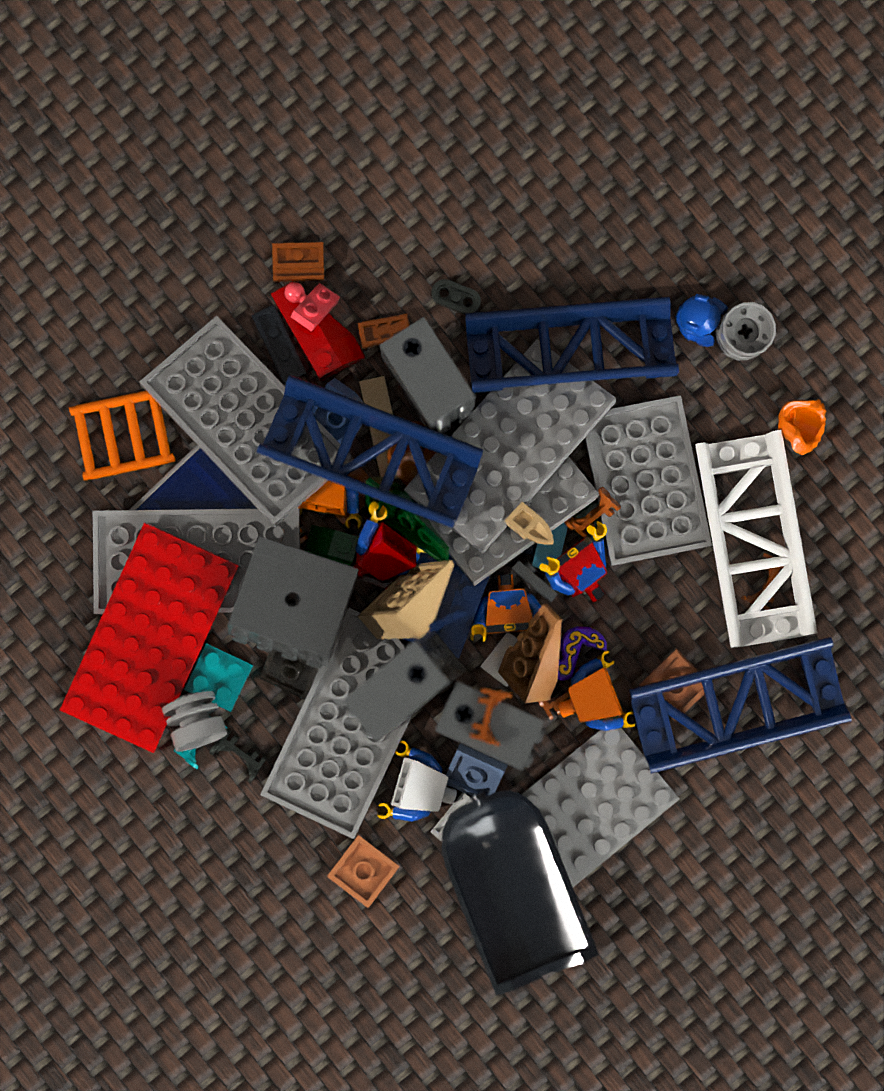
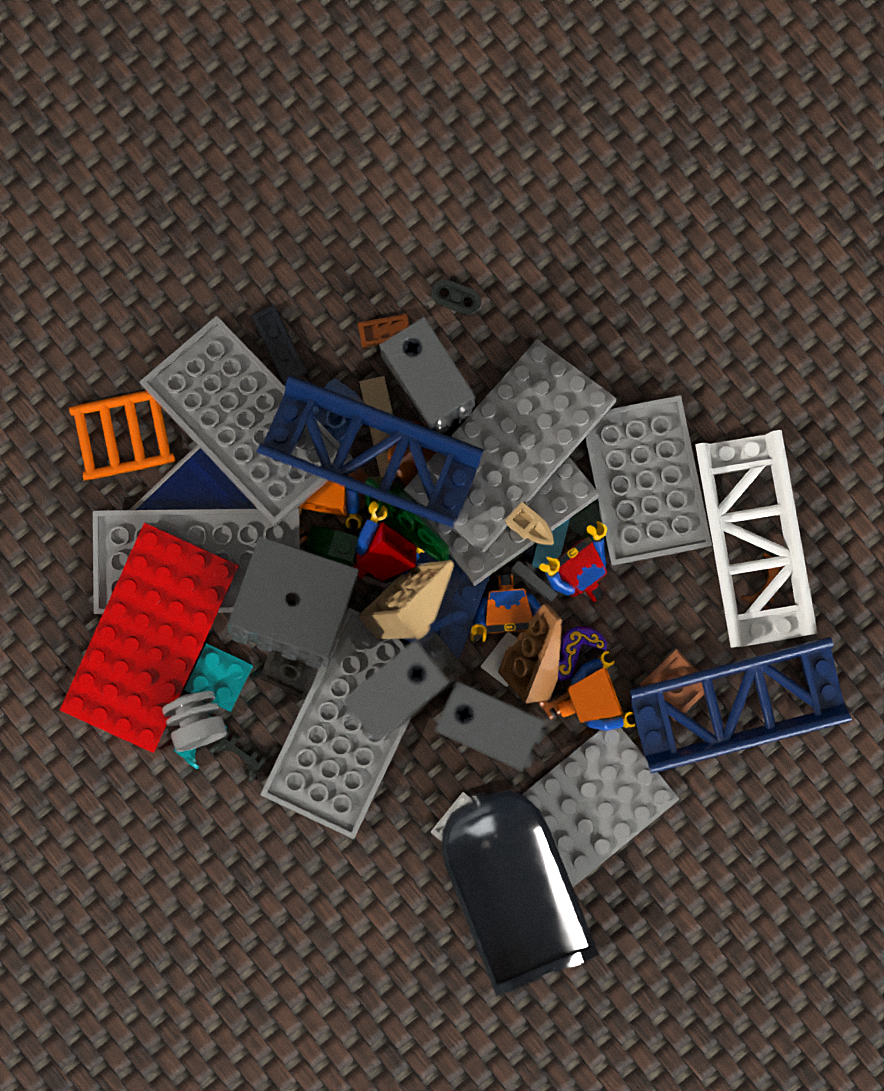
red wedge [271,281,365,382] -> none
dark orange plate [272,242,324,282] -> none
coral plate [284,282,340,332] -> none
nougat plate [327,835,400,908] -> none
white torso [377,740,457,822] -> none
sand blue plate [446,743,507,796] -> none
dark blue piece [465,297,679,393] -> none
dark orange piece [469,688,513,746] -> none
dark orange piece [564,487,621,538] -> none
blue helmet [676,294,728,347] -> none
light grey wheel [716,302,776,360] -> none
orange hair [778,399,827,455] -> none

